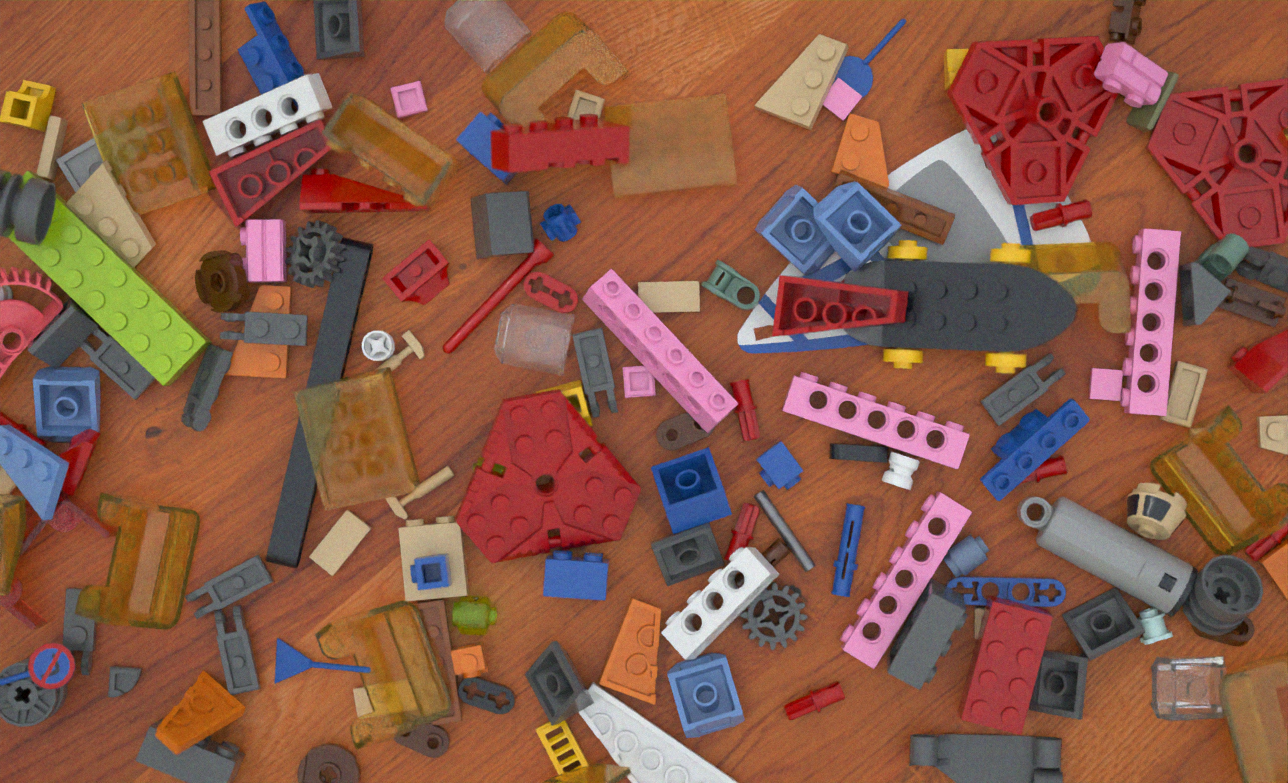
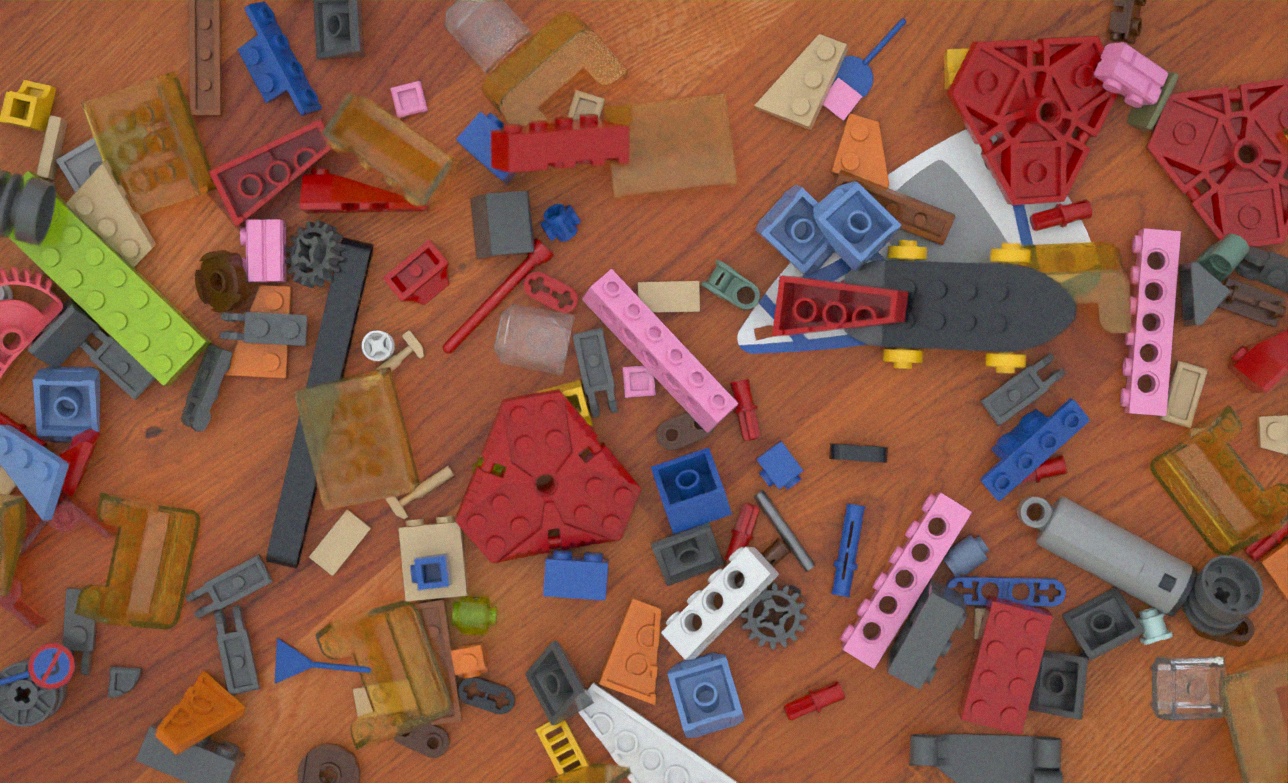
white brick [203,73,333,158] -> none
bright pink brick [781,372,970,469] -> none
white wheel [881,452,920,490] -> none
bright pink tile [1088,368,1123,401] -> none
tan cone [1127,483,1187,540] -> none

